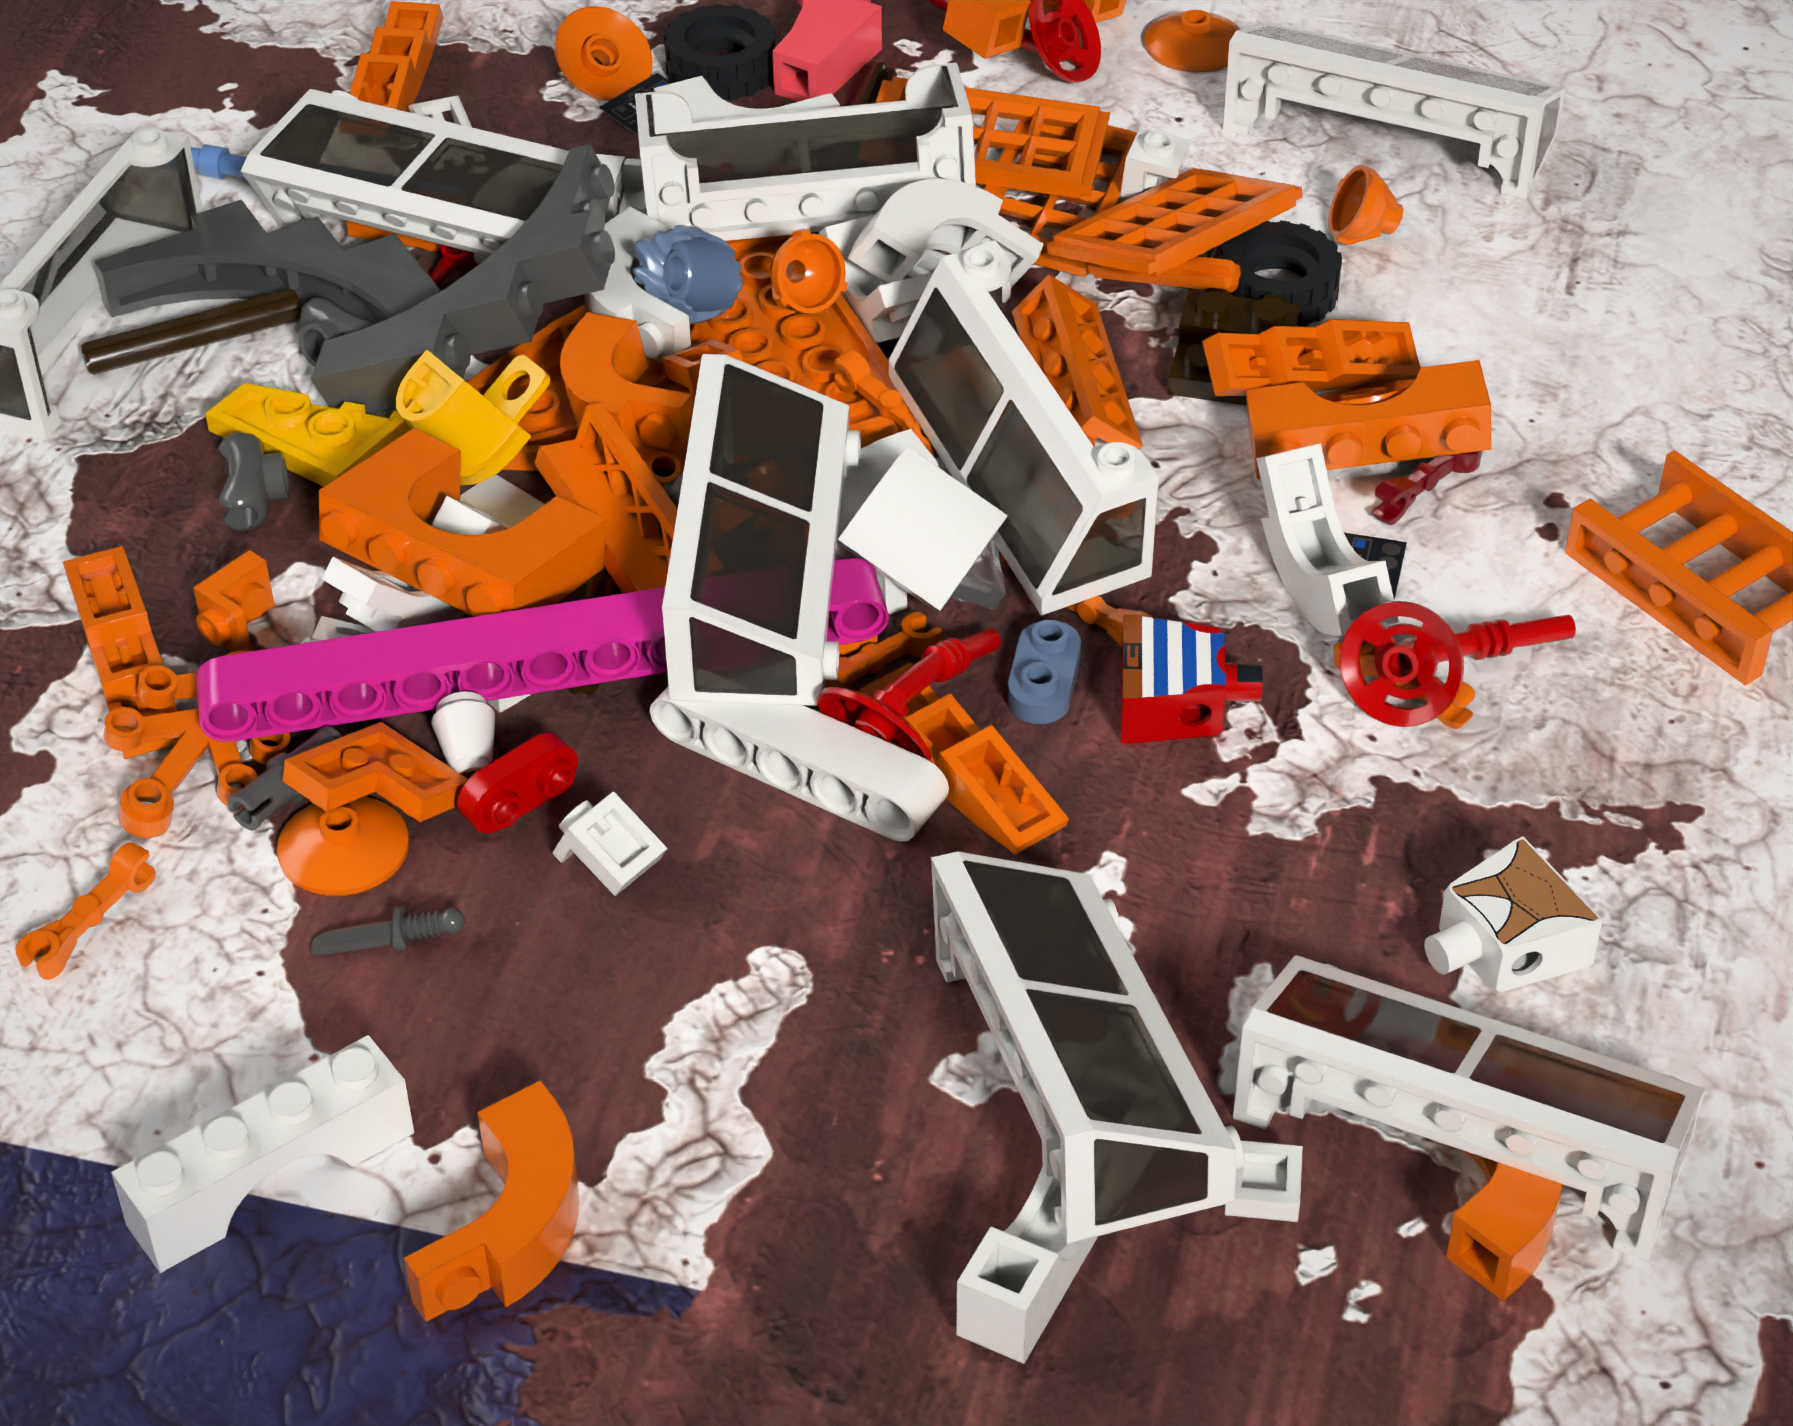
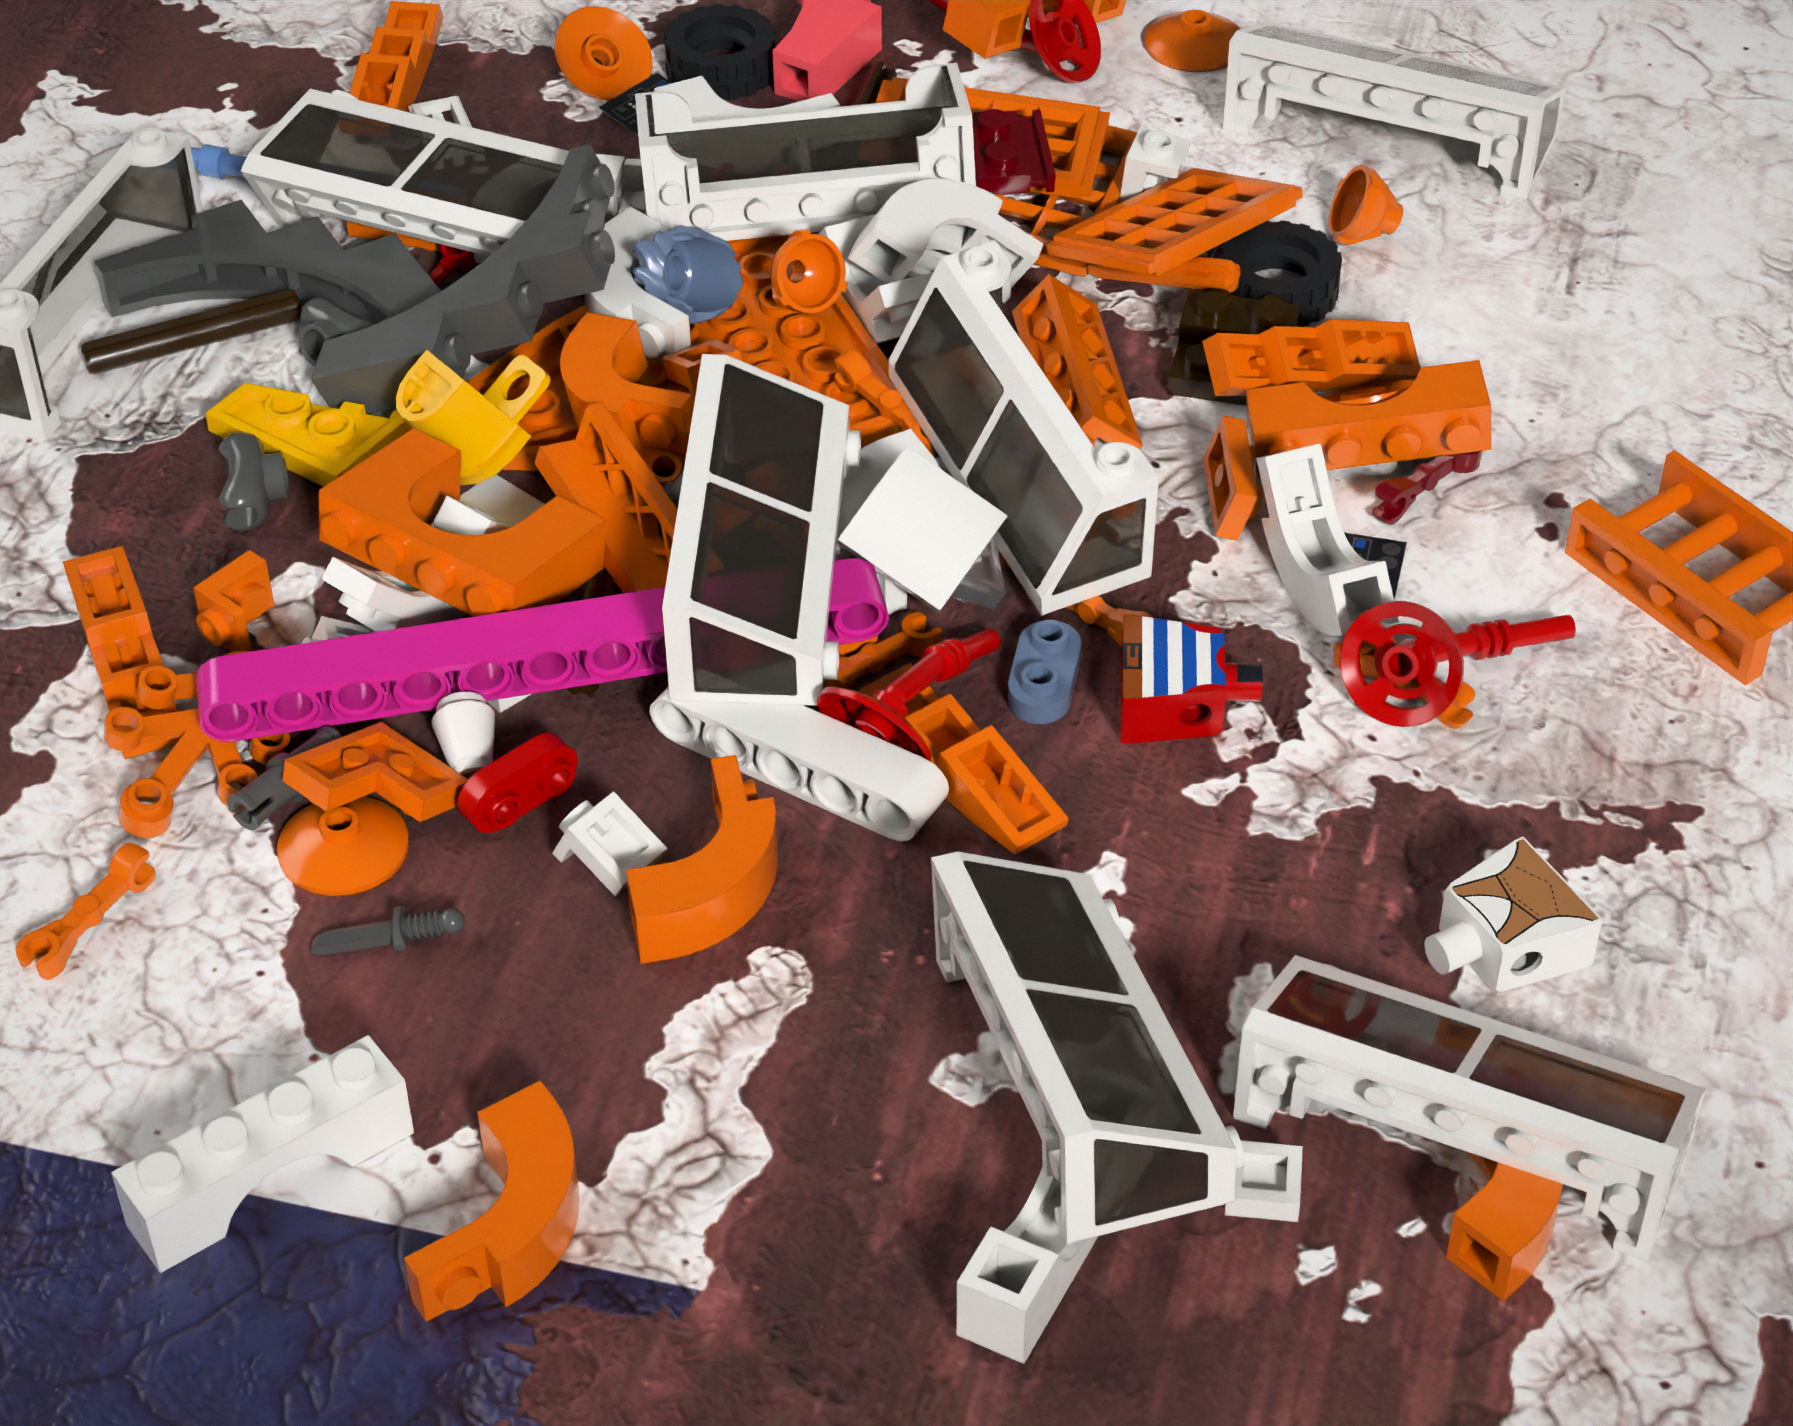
none -> orange arch [626,755,778,964]
none -> dark red plate [972,109,1056,194]
none -> orange plate [1203,415,1262,541]

